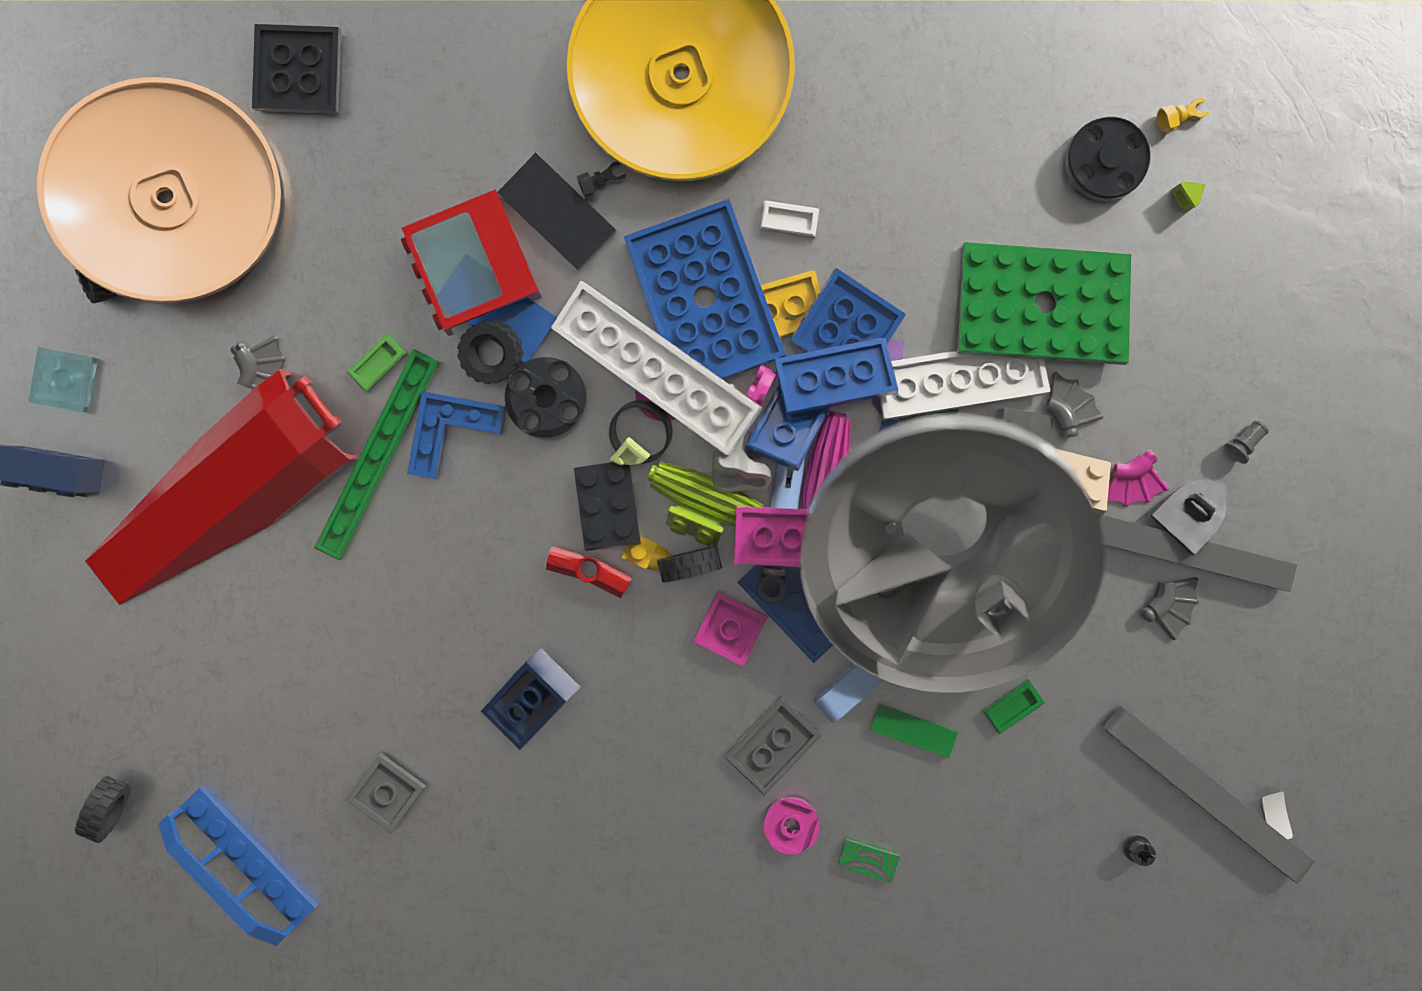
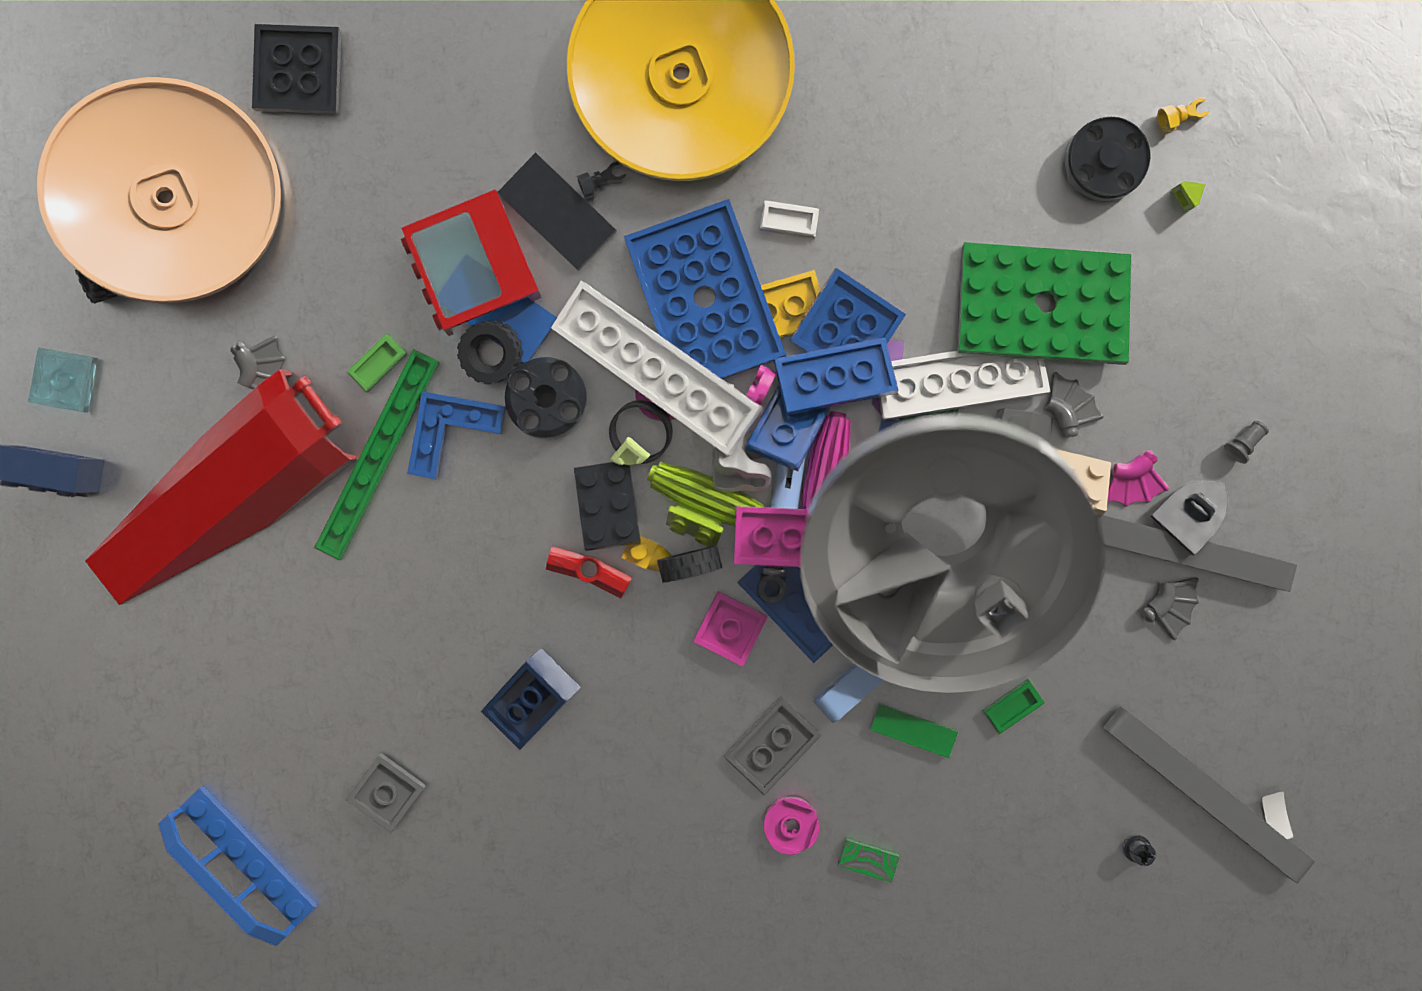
black tyre [75,776,131,843] -> none

